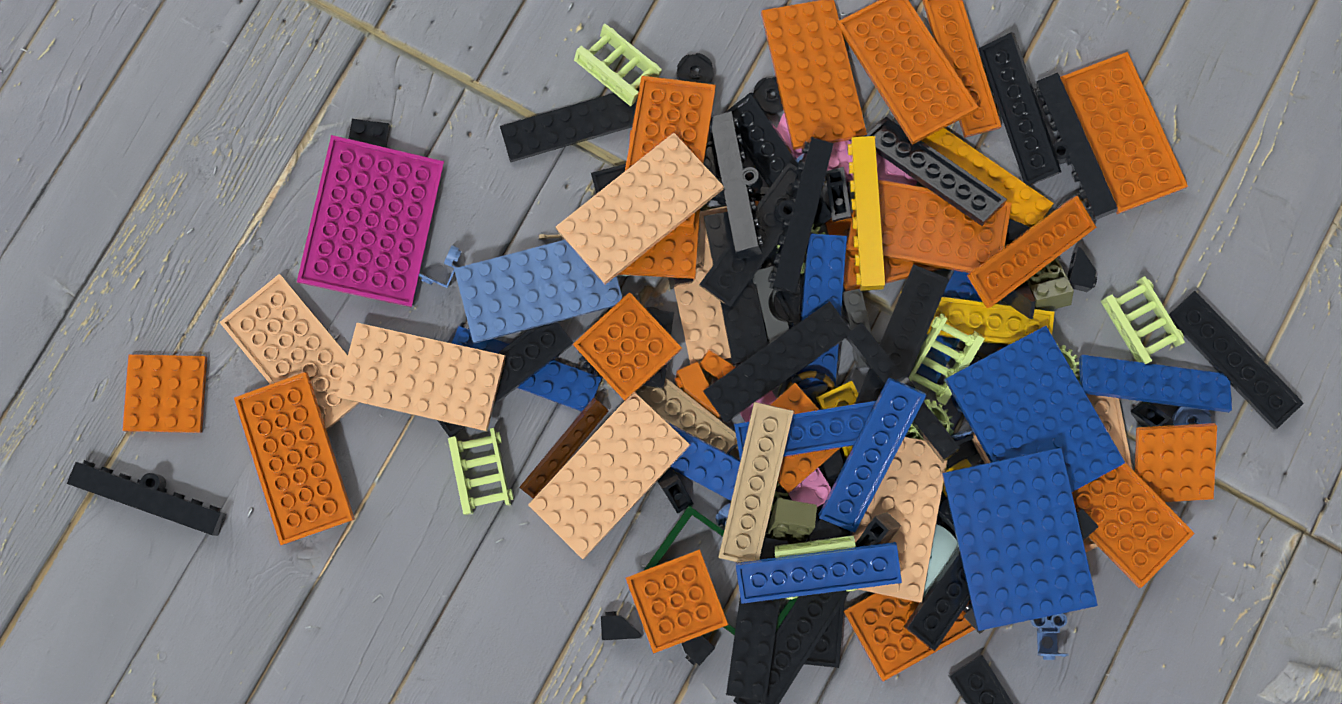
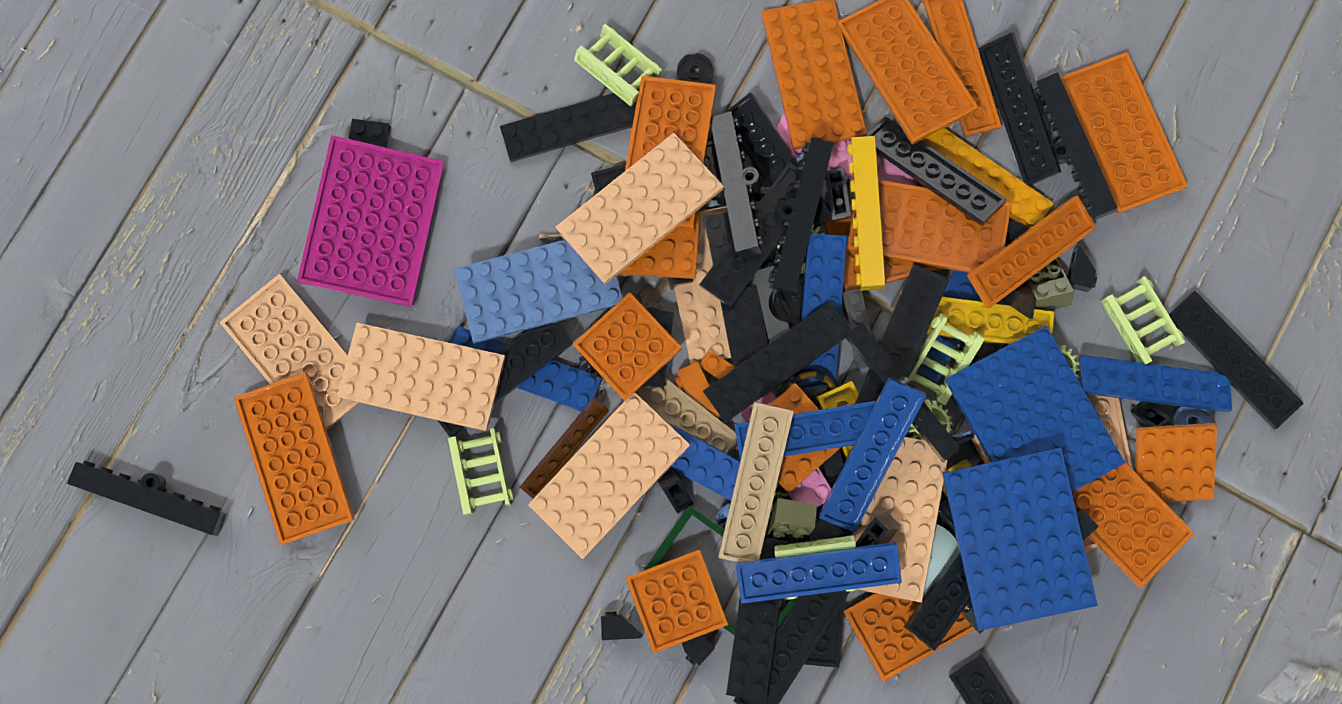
orange plate [122,354,207,433] -> none
medium blue piece [419,245,461,288] -> none
black plate [753,77,783,115] -> none
medium blue piece [1030,613,1069,660] -> none

